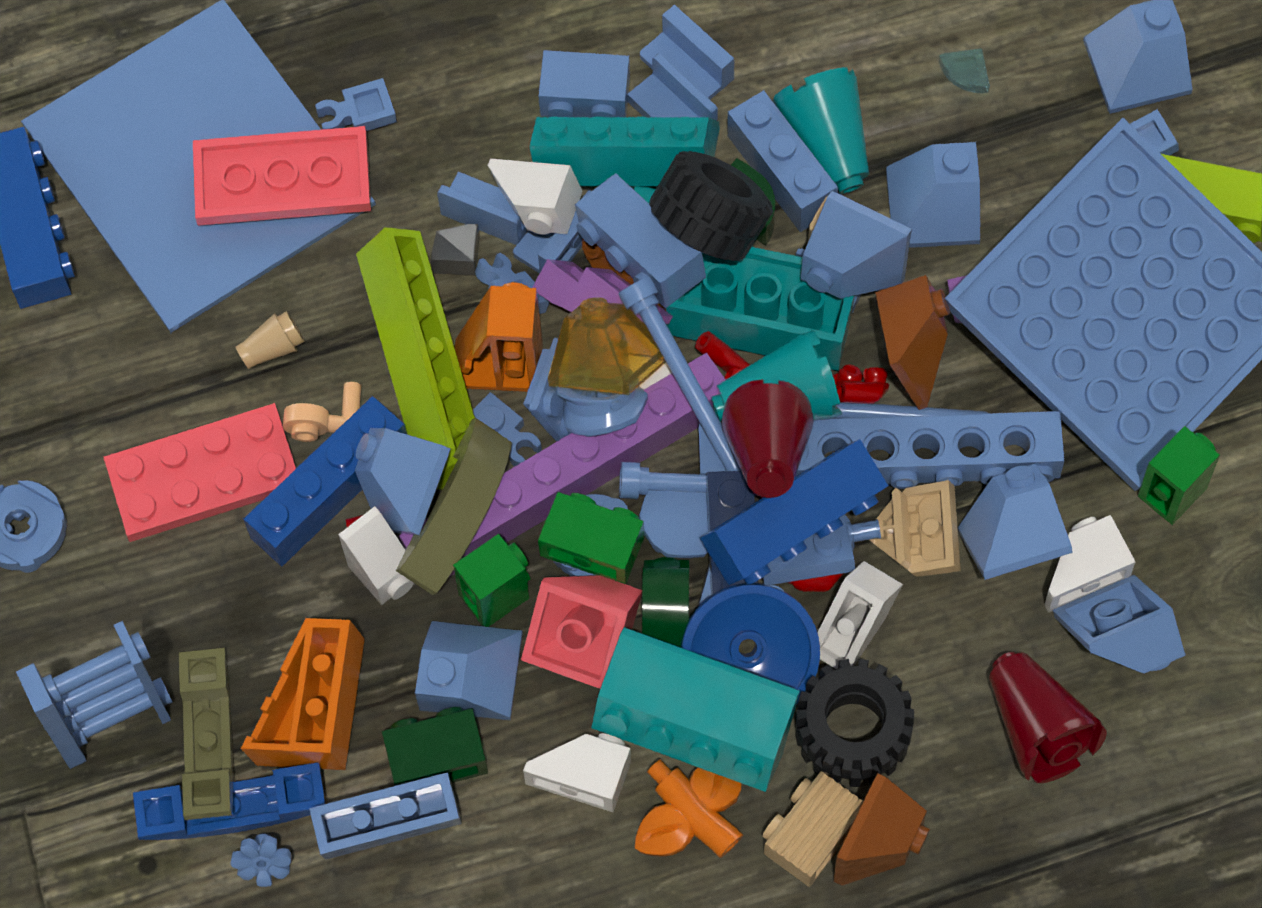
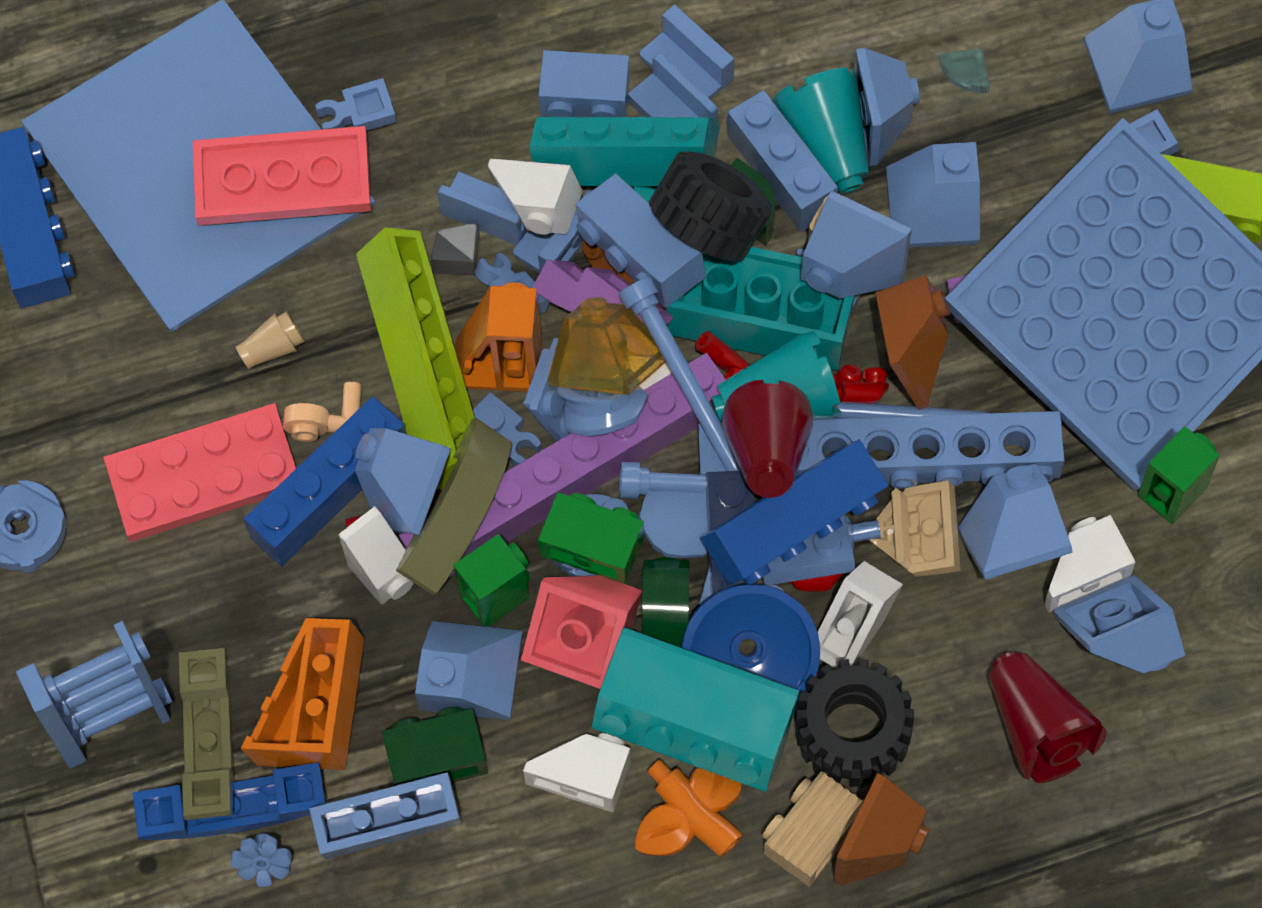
none -> medium blue slope [854,48,920,166]

